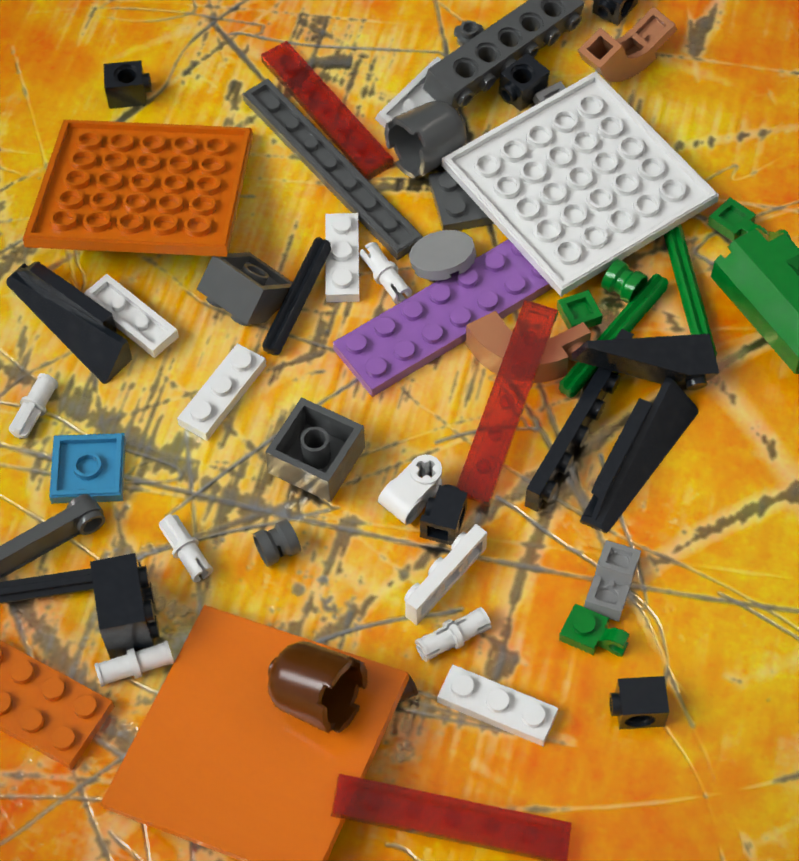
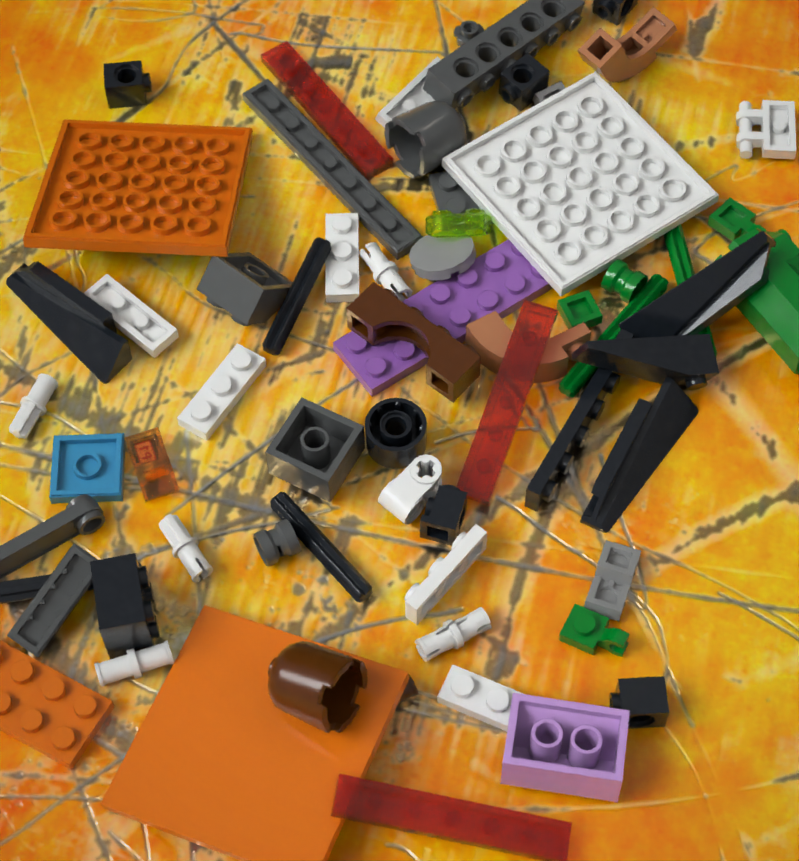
none -> dark grey plate [7,543,98,657]
none -> clear orange slope [124,427,180,502]
none -> black axle [270,492,372,603]
none -> reddish brown arch [346,282,481,403]
none -> black piece [365,398,427,469]
none -> clear neon green plate [425,208,492,238]
none -> lavender slope [500,693,630,802]
none -> black wedge [619,231,776,338]
none -> white plate [736,100,796,159]

